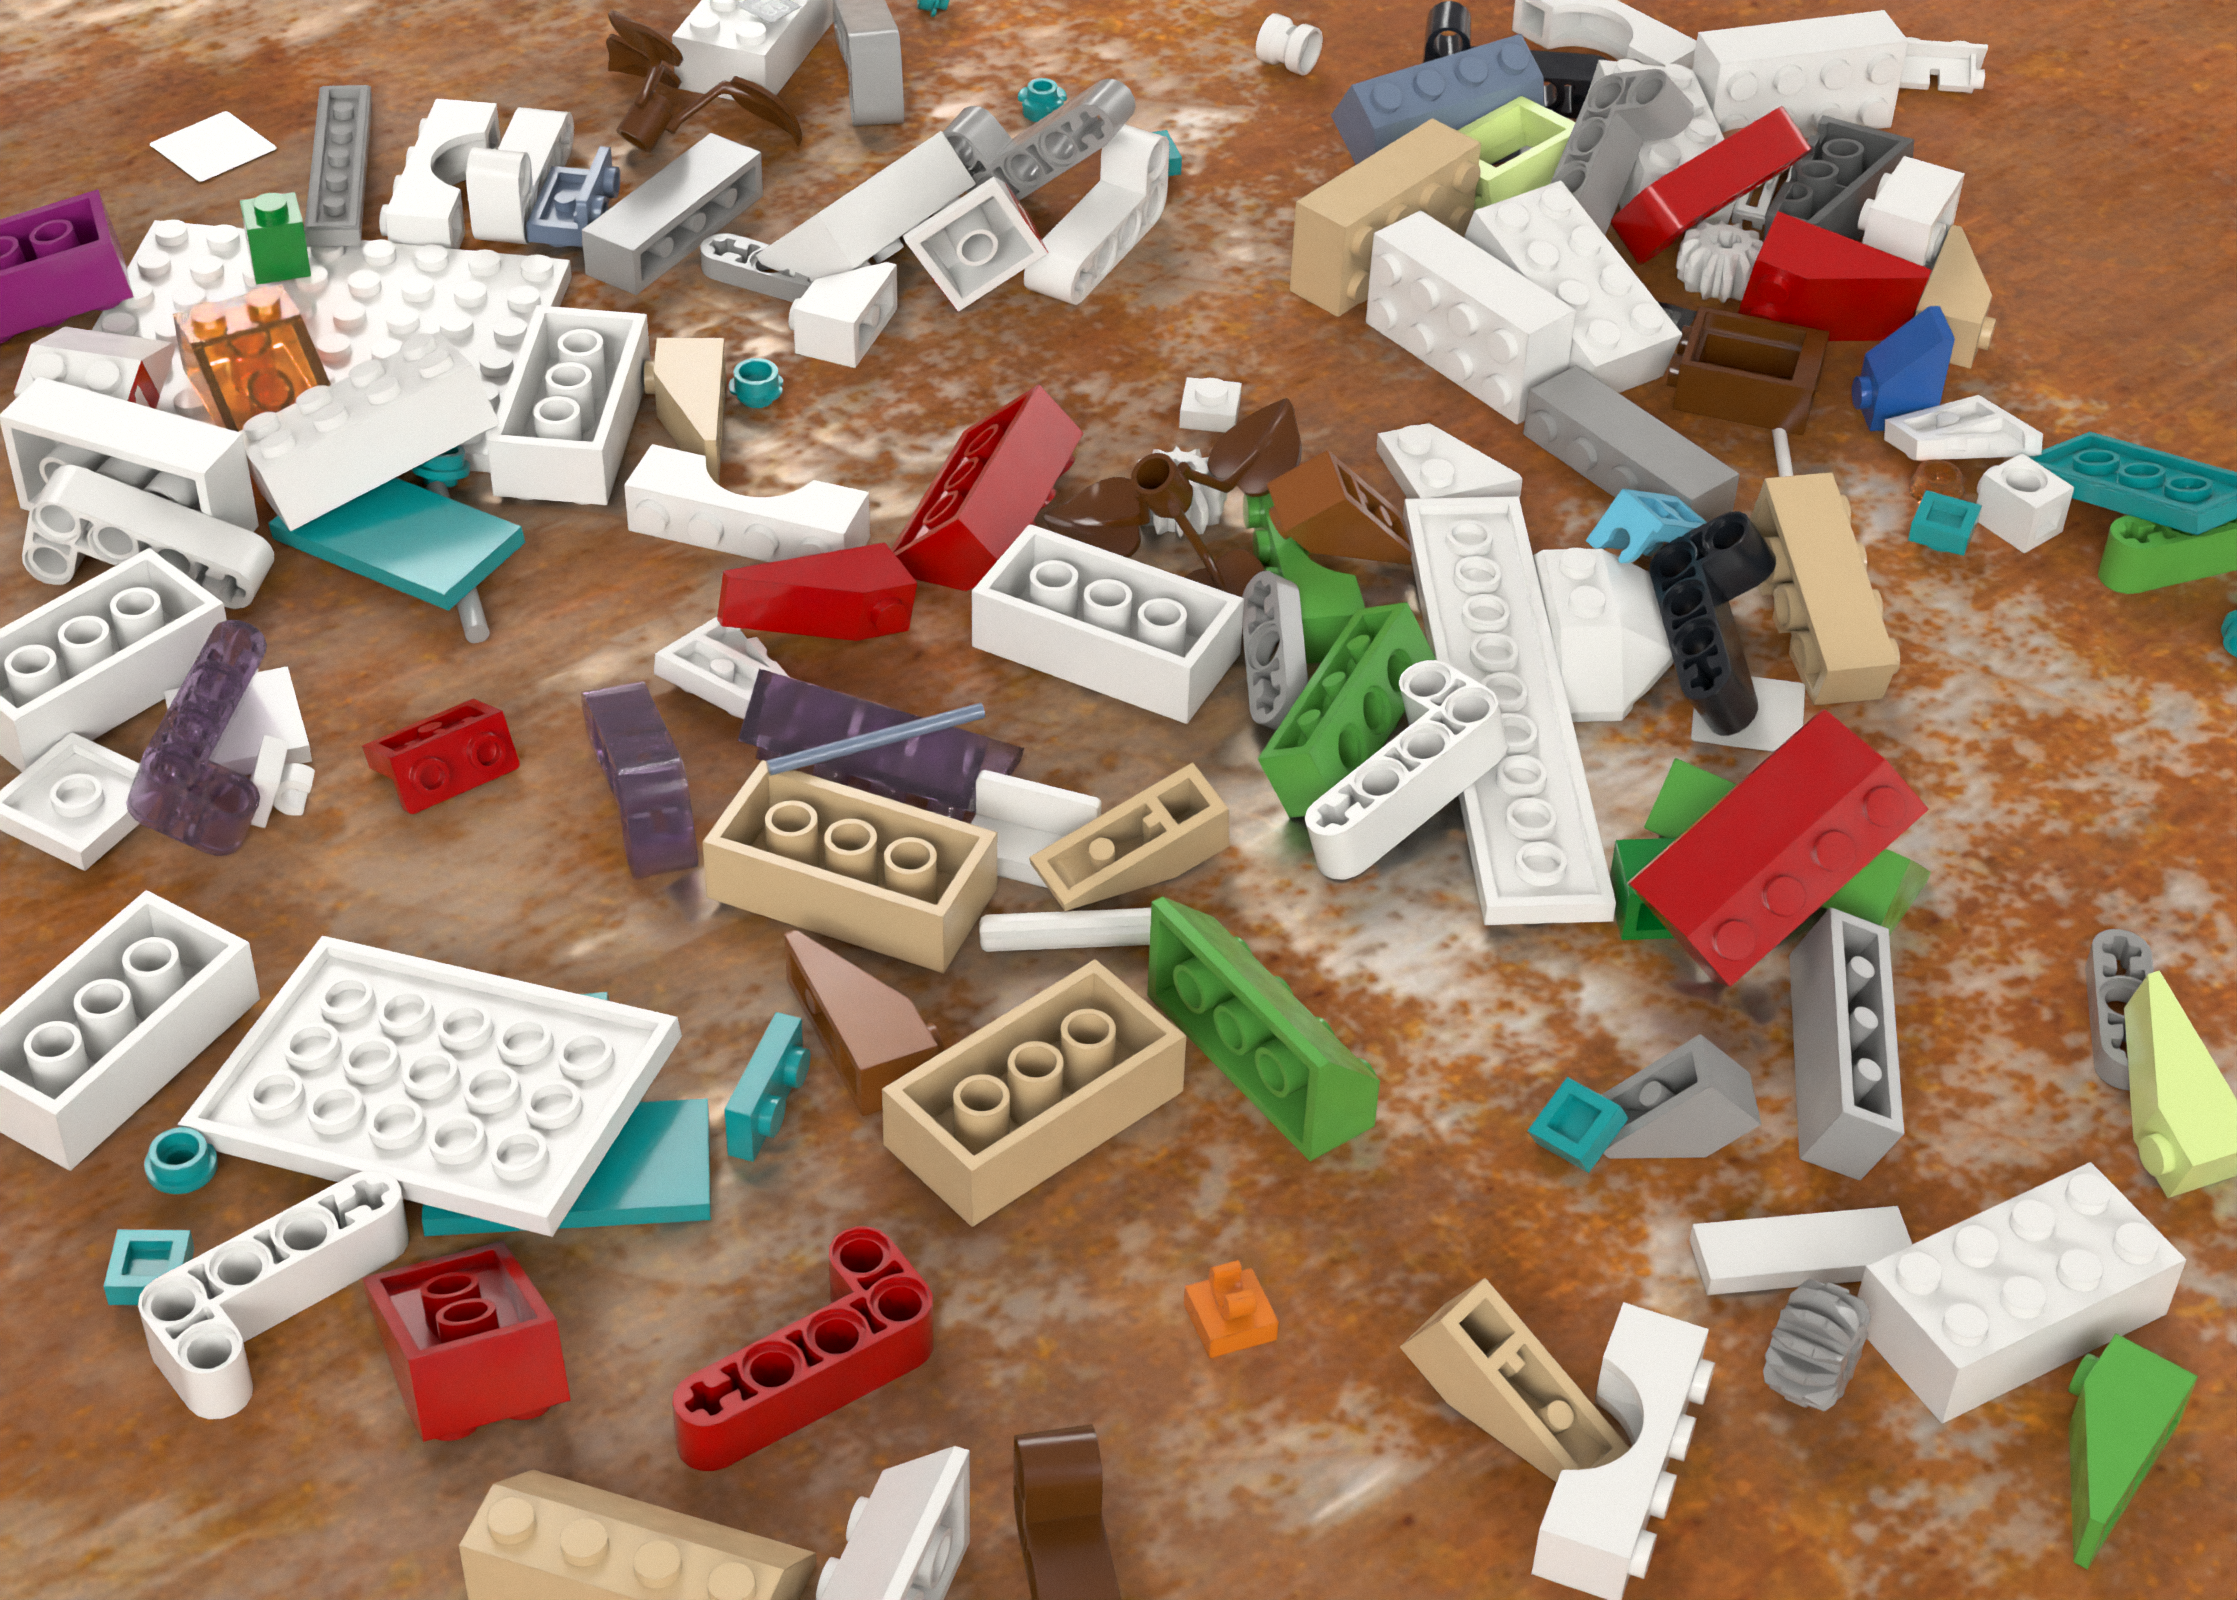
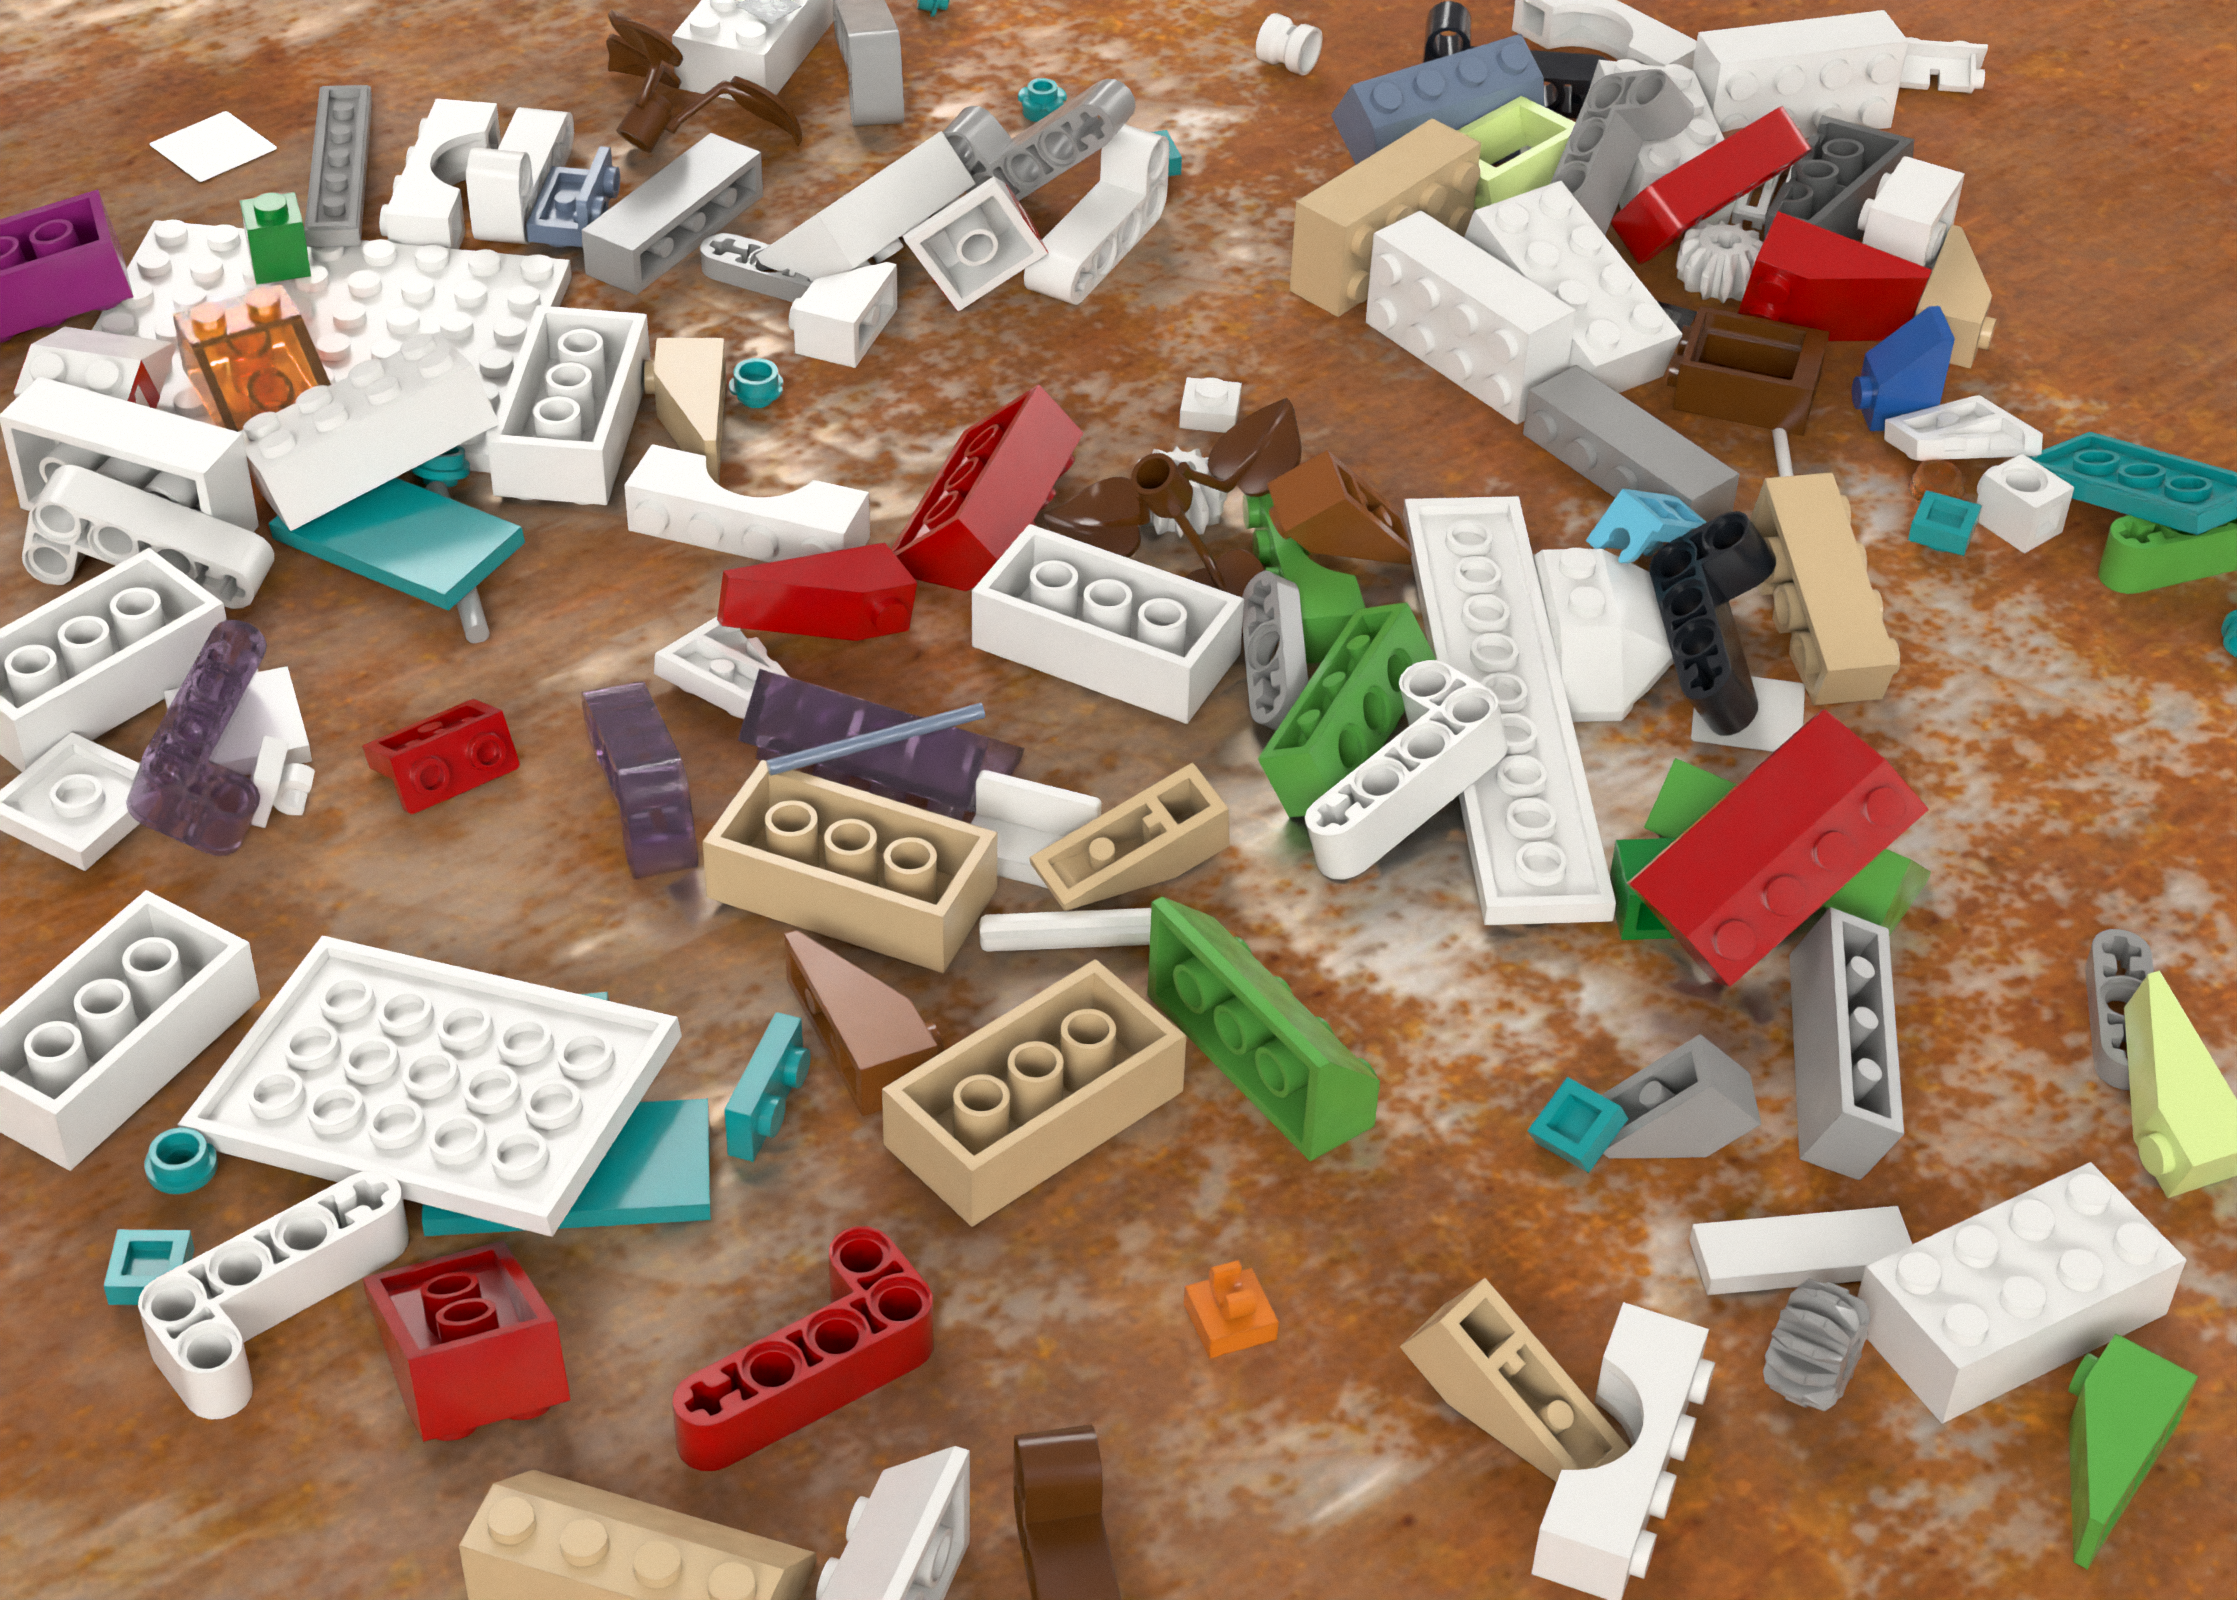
white wing [1376,423,1522,499] -> none

